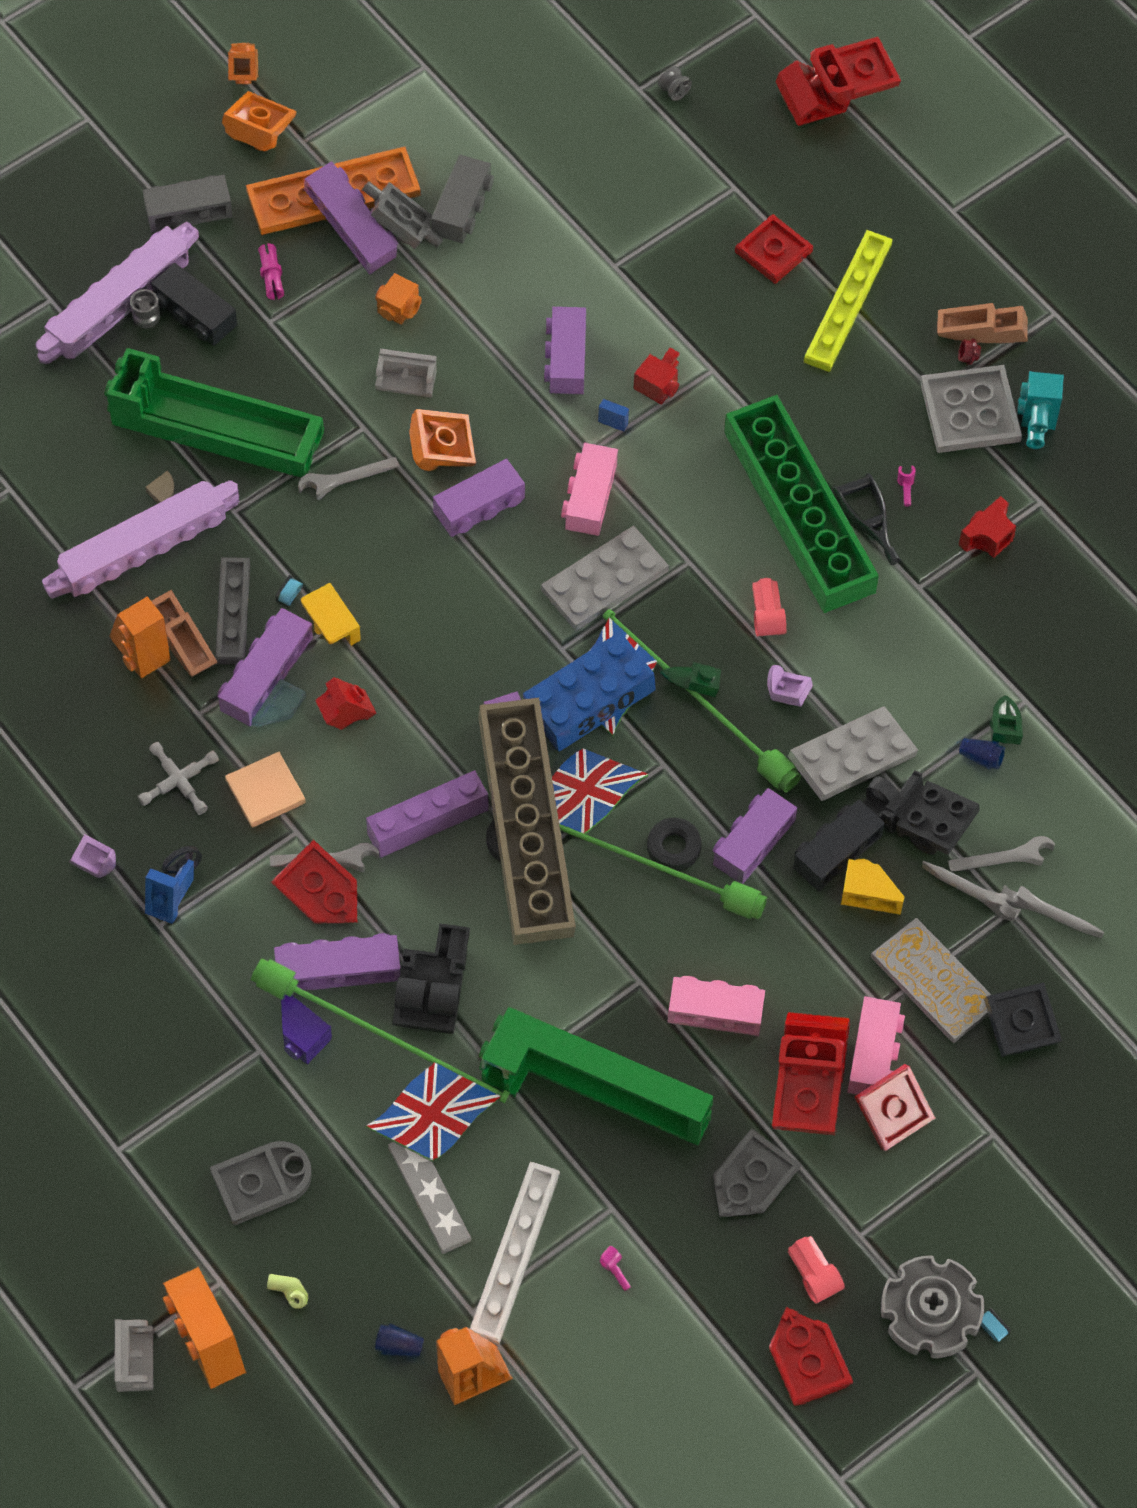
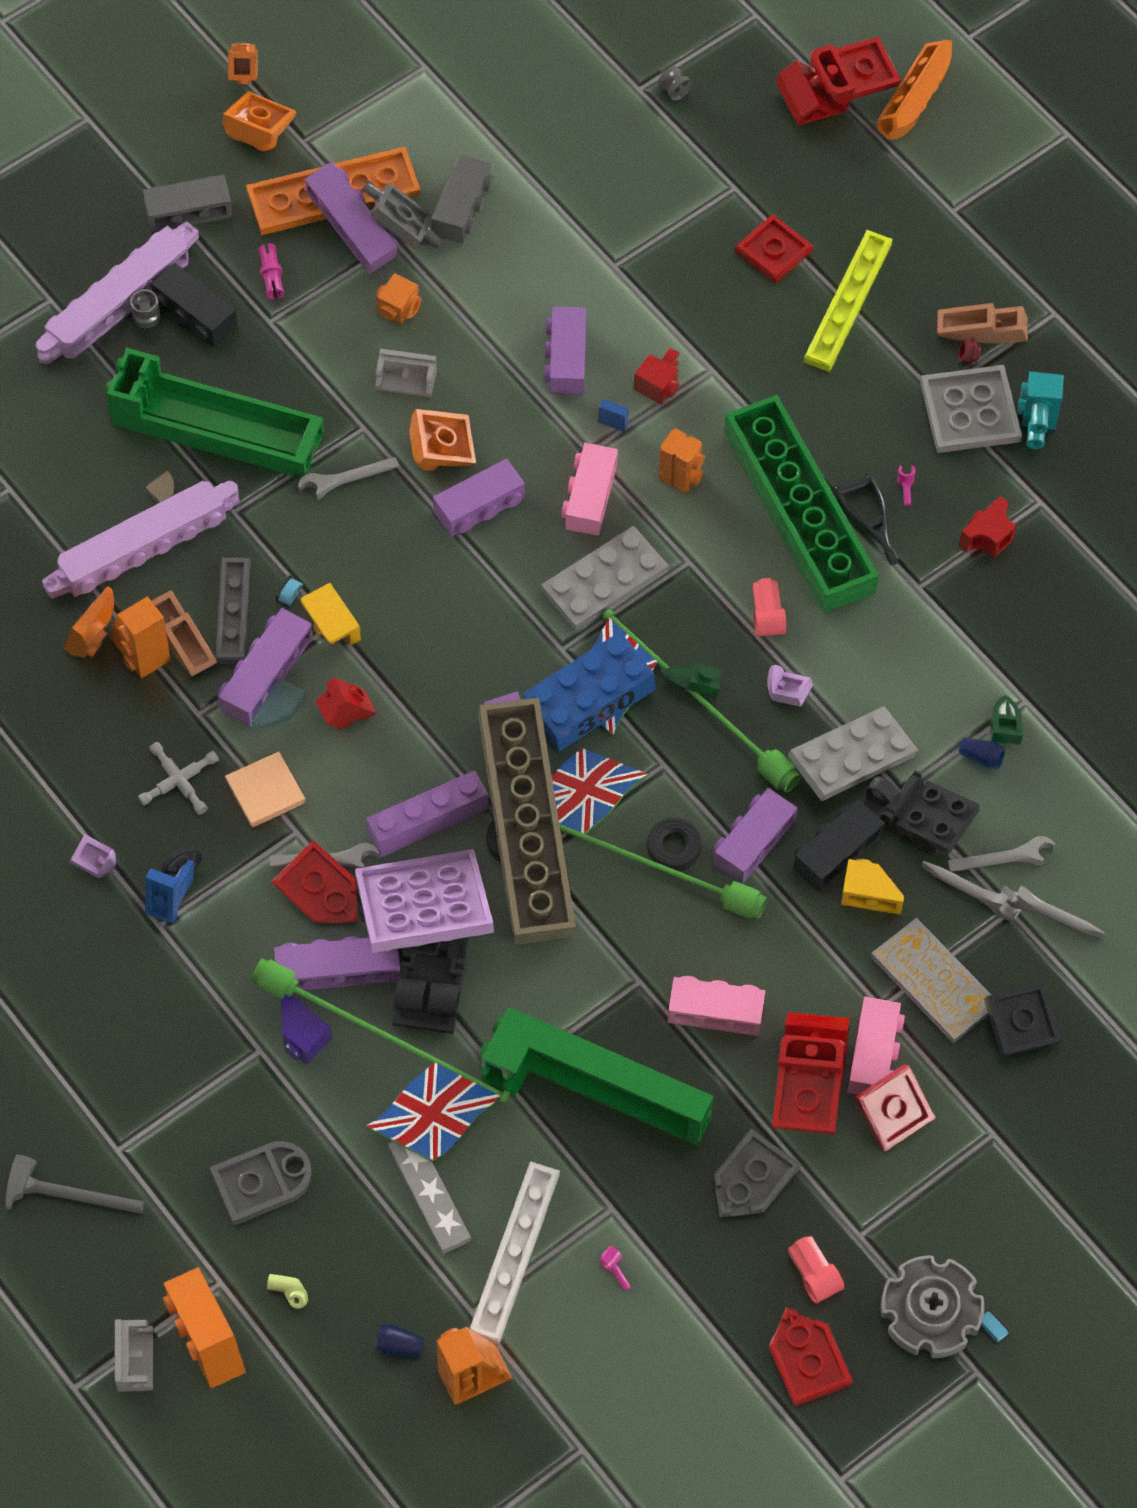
none -> dark grey piece [6,1154,145,1214]
none -> orange slope [63,586,114,659]
none -> lavender plate [355,849,494,953]
none -> orange brick [658,428,705,493]
none -> orange brick [877,40,952,140]

